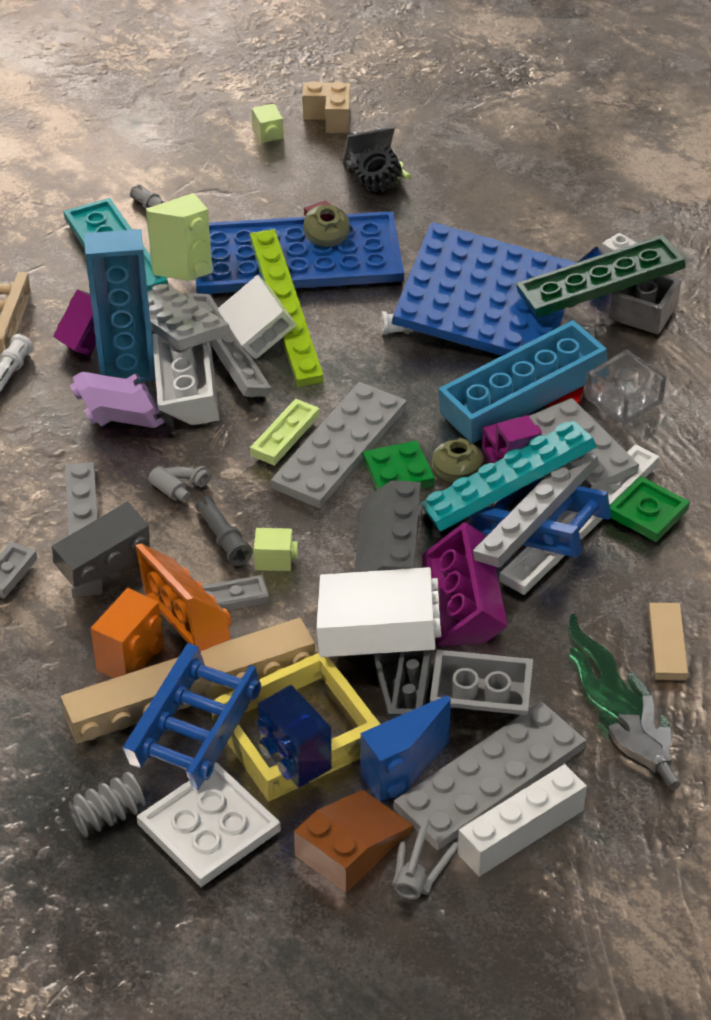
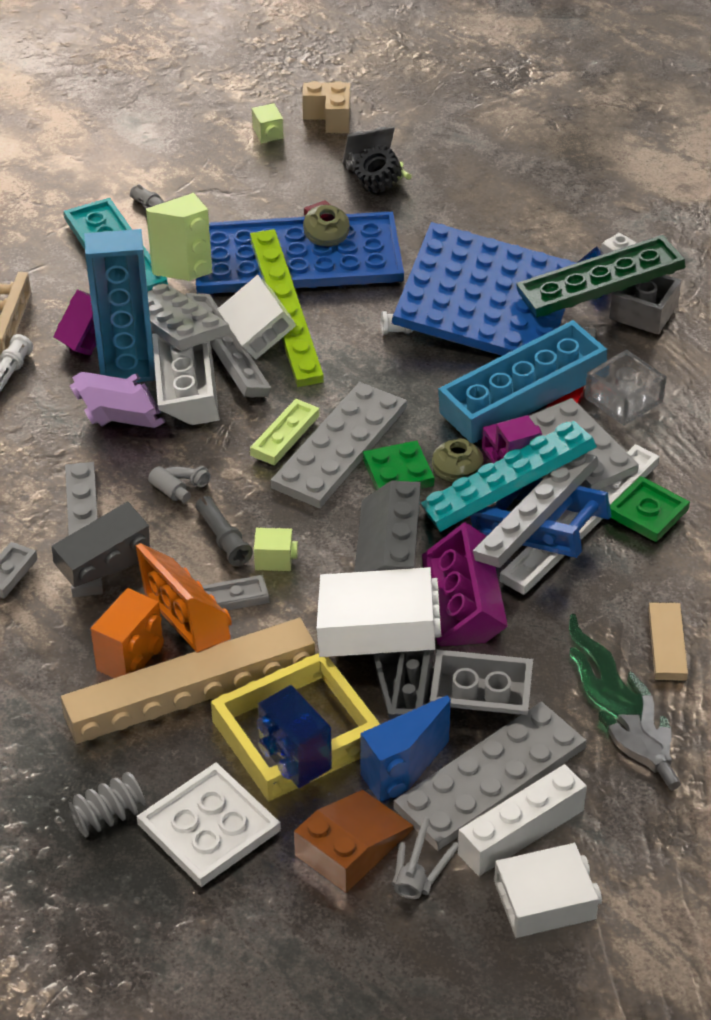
blue fence [123,643,261,791] -> none
none -> white brick [494,843,602,938]

